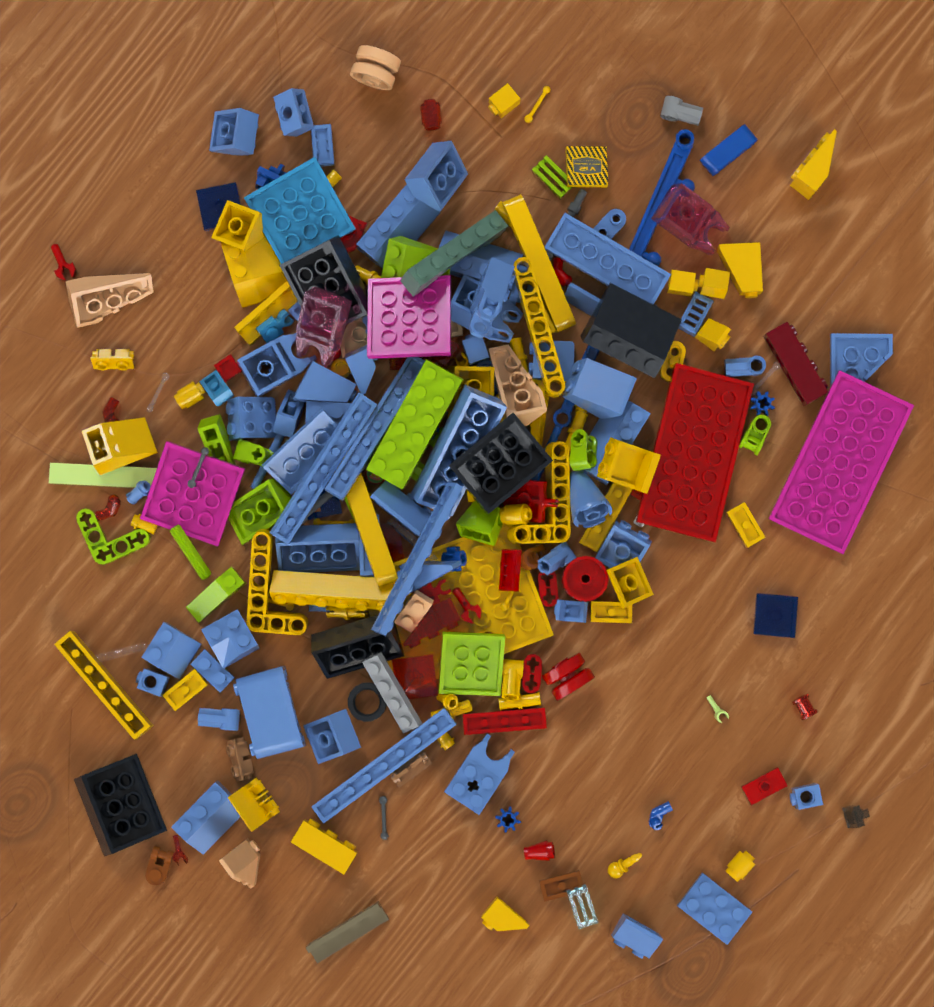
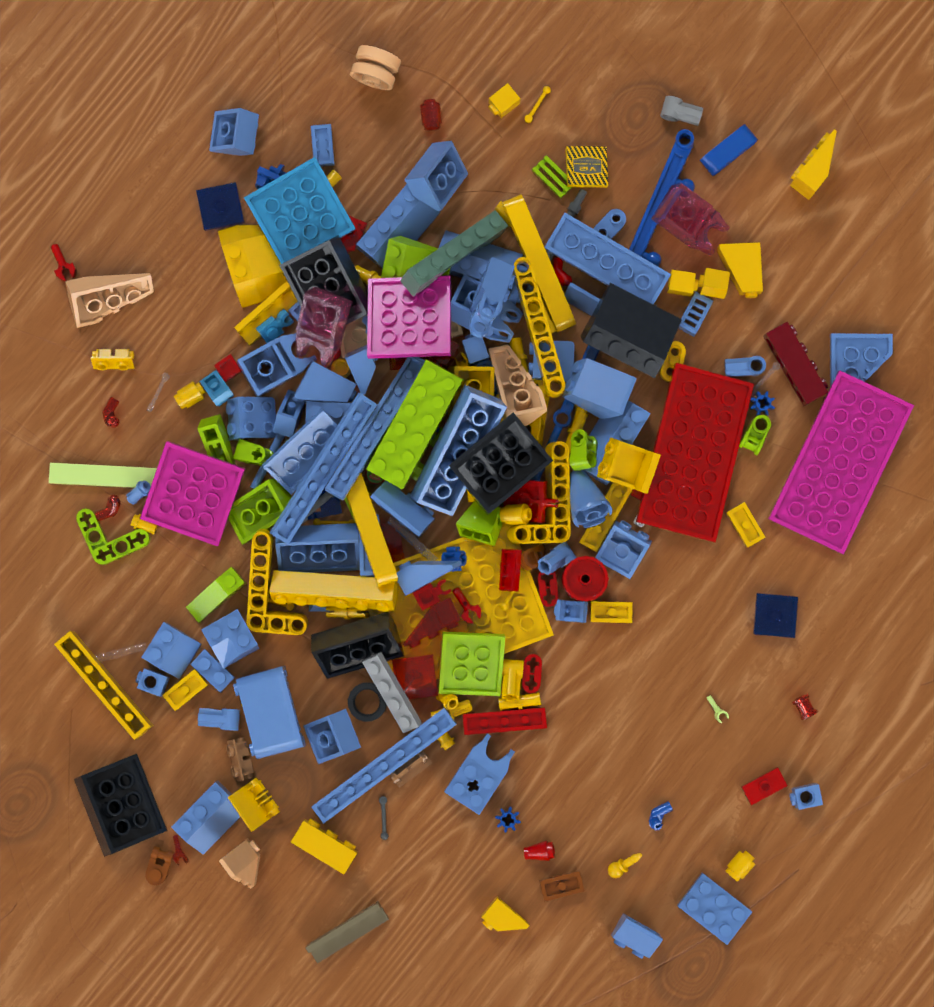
yellow slope [82,417,158,475] -> none
lime axle [170,525,211,580] -> none
dark grey hinge [187,447,209,488] -> none
yellow slope [211,200,263,251] -> none
medium blue brick [273,88,314,137] -> none
medium blue plate [371,482,463,636] -> none
light nougat plate [394,590,434,633] -> none
red wheel [542,652,595,701] -> none
clear light blue tile [566,884,598,929] -> none
yellow slope [606,557,654,608] -> none
yellow slope [694,318,731,351] -> none
clear smoke tile [842,805,870,828] -> none

